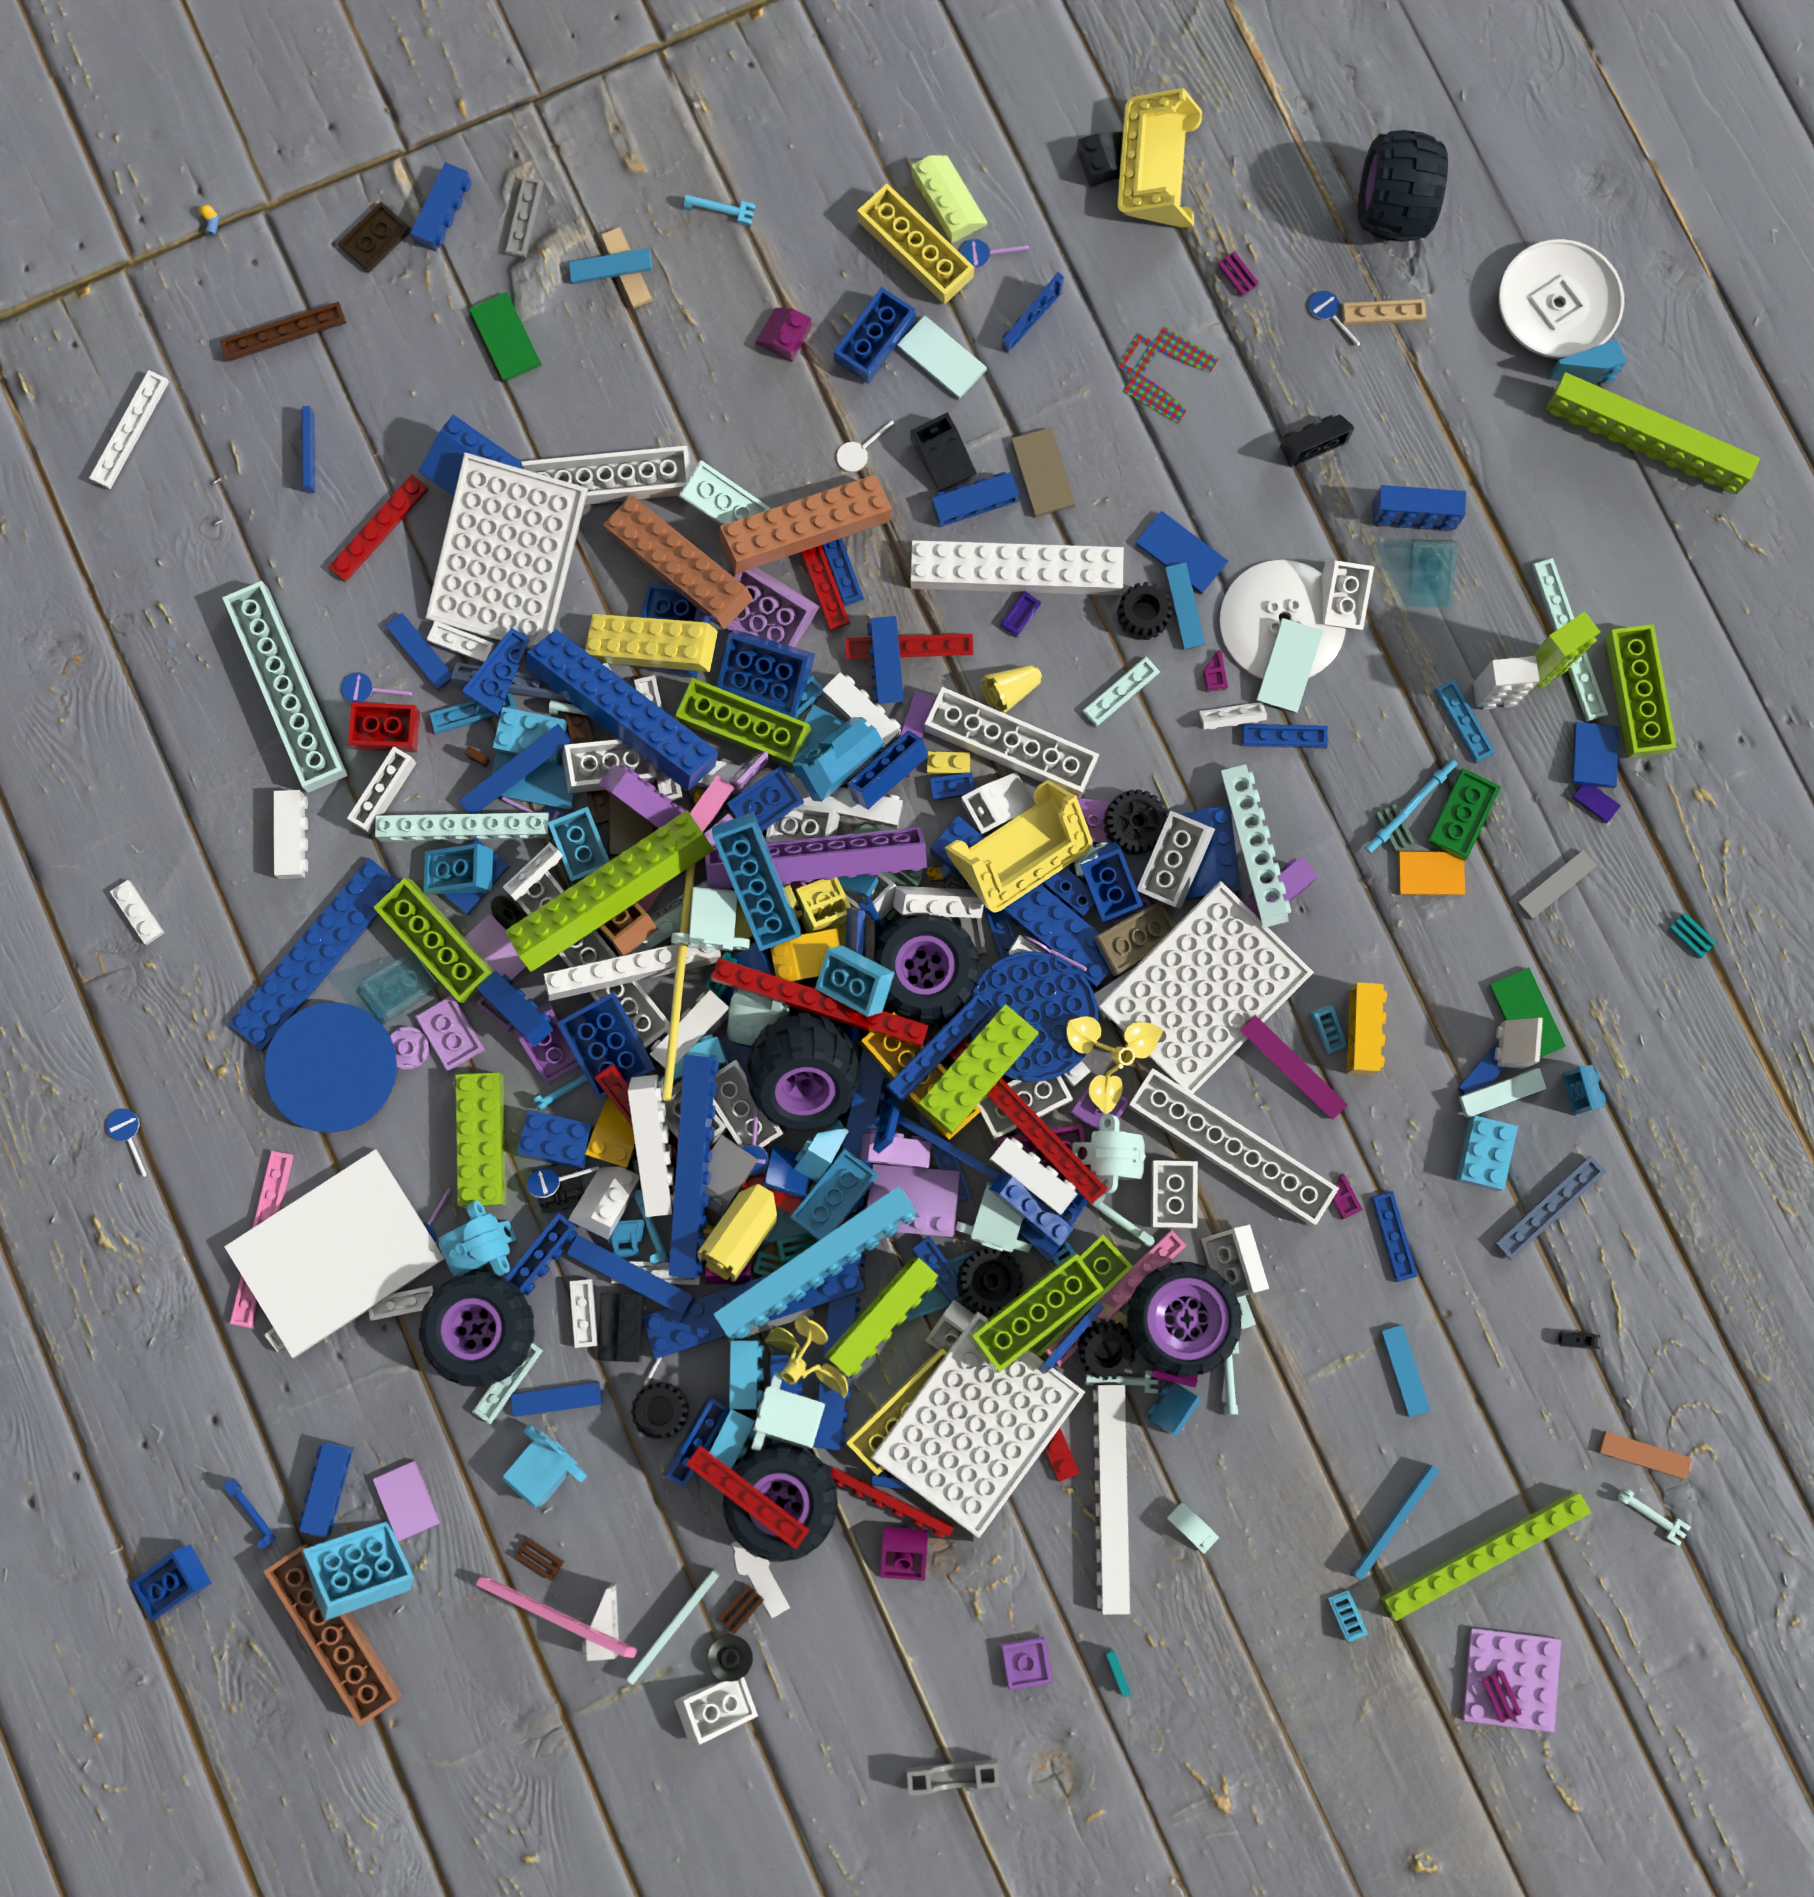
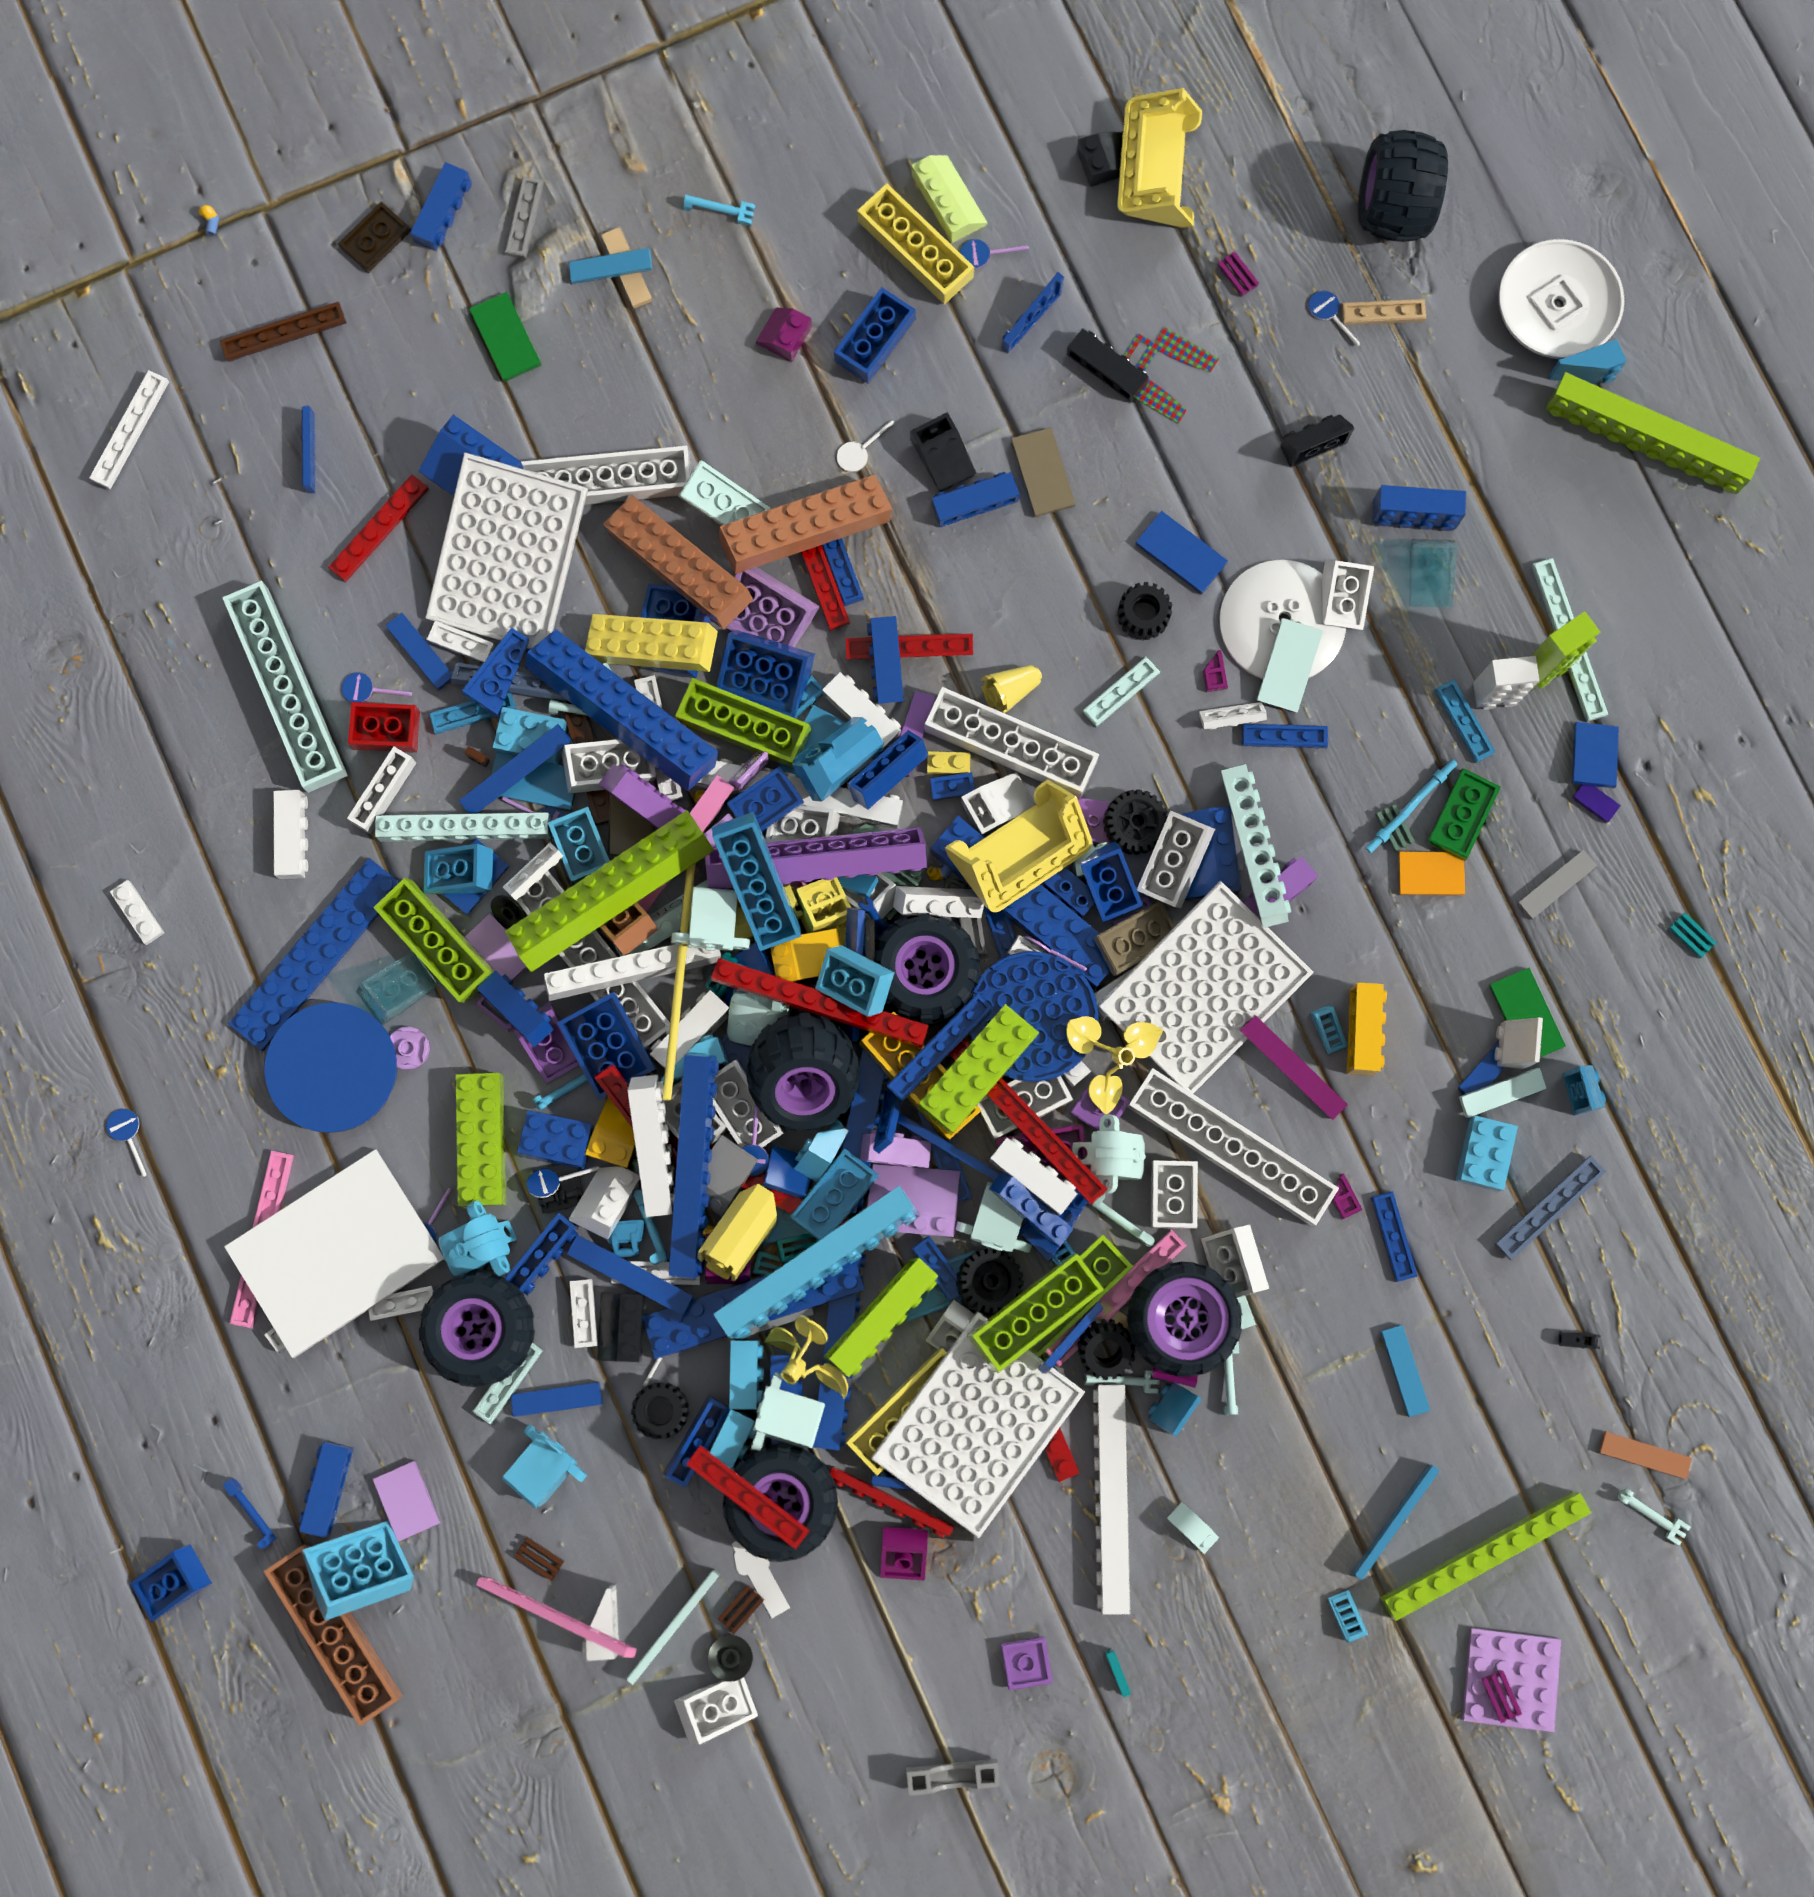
lavender tile [415,995,485,1072] -> none
light aqua tile [897,315,987,400] -> none
white brick [911,540,1124,596] -> none
dark purple tile [1000,591,1041,637] -> none
dark azure tile [1165,562,1205,650] -> none
lime brick [1605,624,1677,759] -> none
none -> black brick [1067,328,1149,403]

